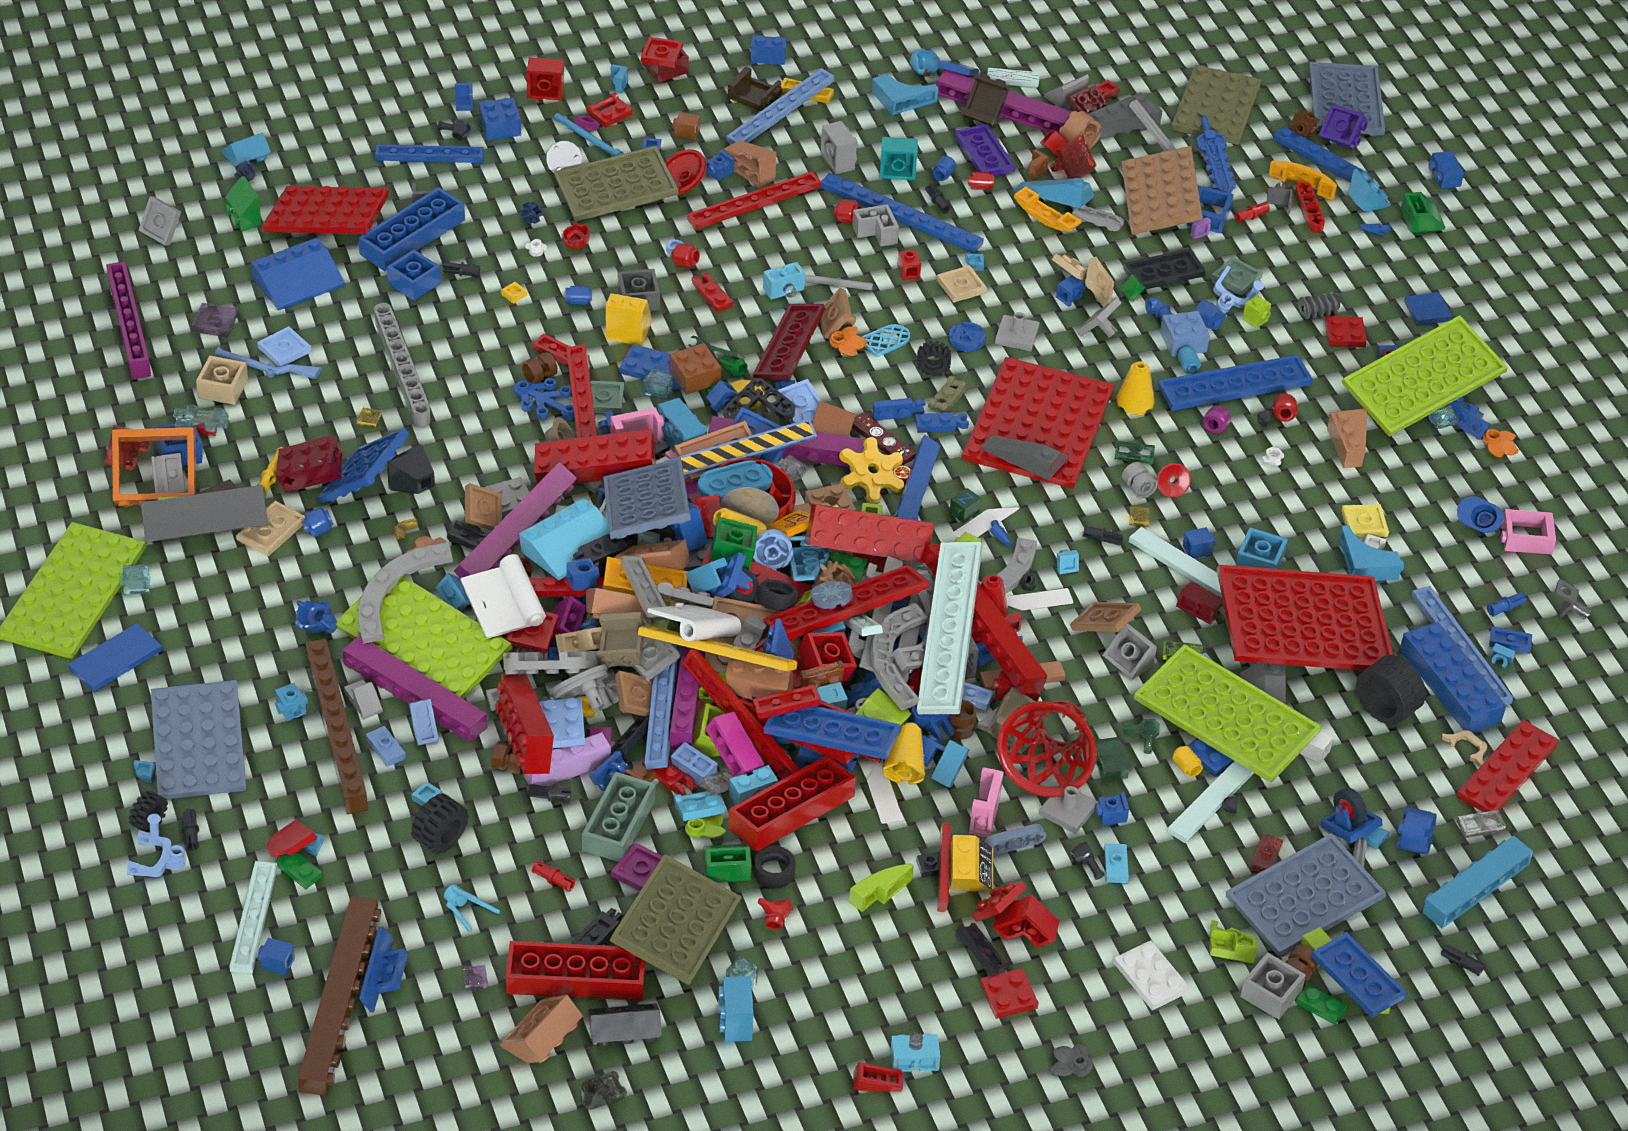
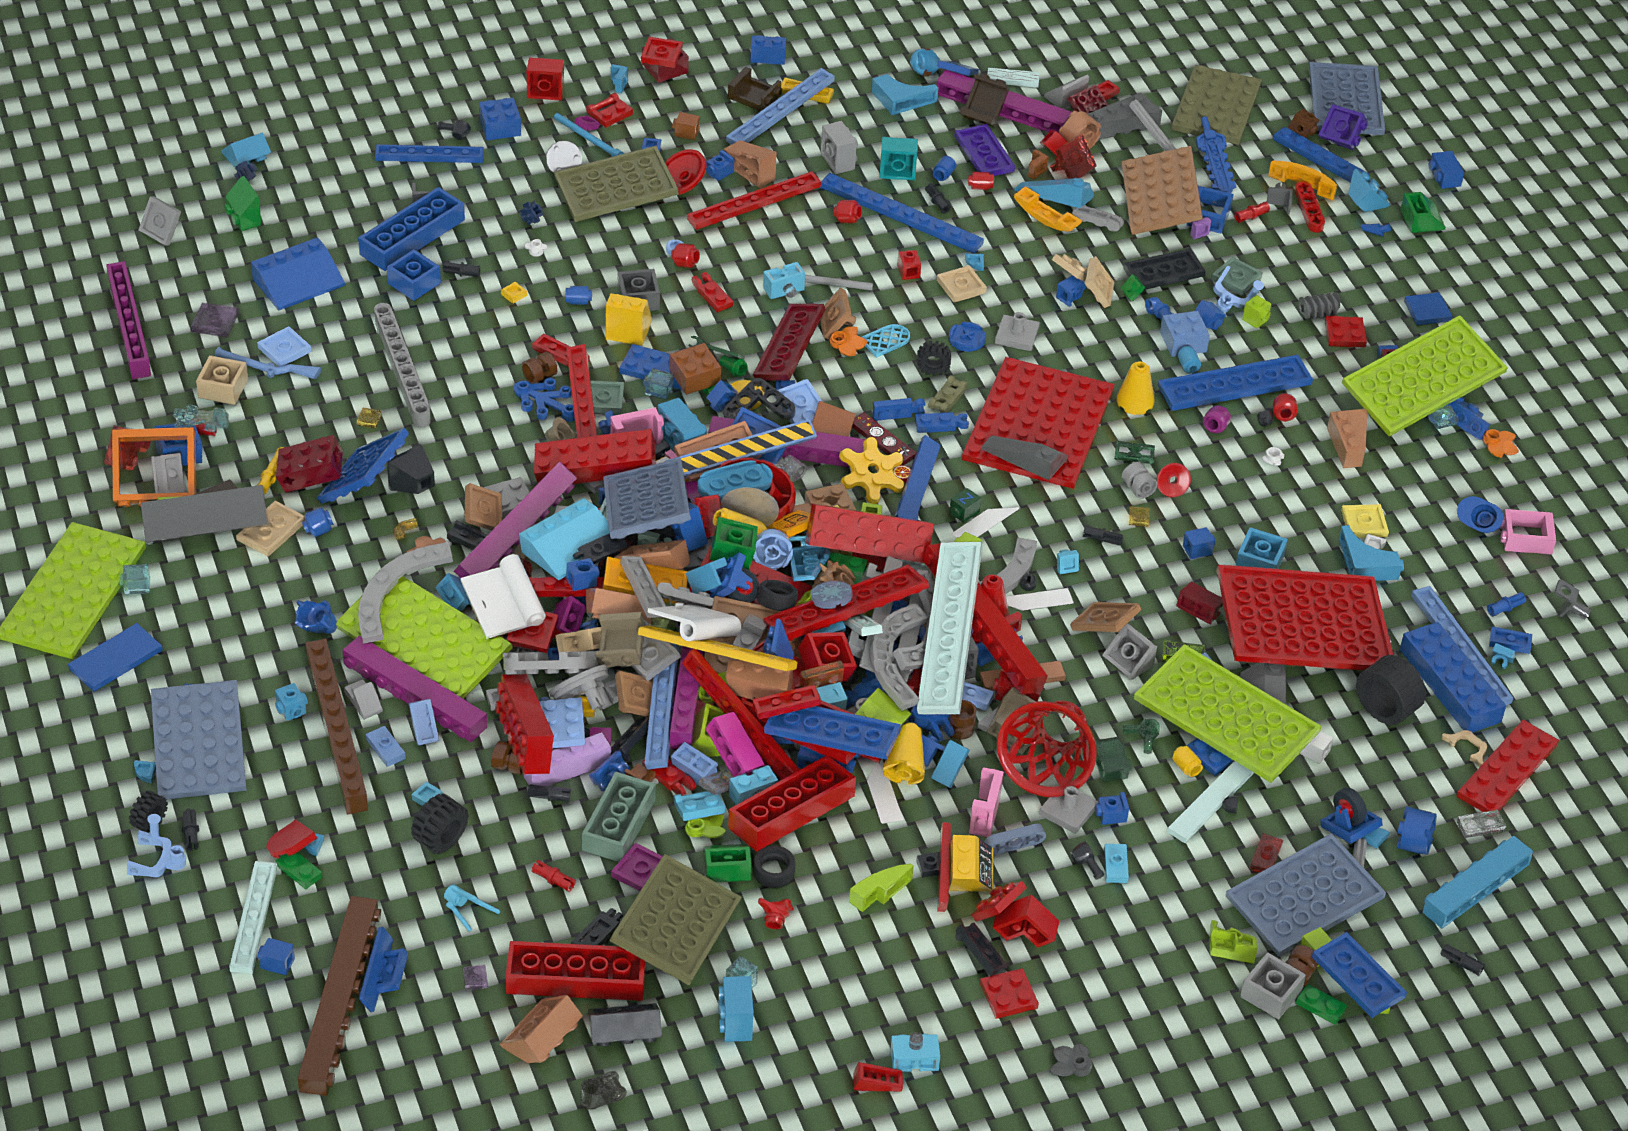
red plate [262,185,390,234] -> none
blue panel [455,83,473,111] -> none
red hair [562,222,590,249] -> none
light grey brick [852,204,899,247] -> none
blue bar [990,520,1012,546] -> none
light grey tile [1076,298,1121,338] -> none
white plate [1114,940,1190,1010] -> none
light aqua tile [1129,527,1222,597] -> none

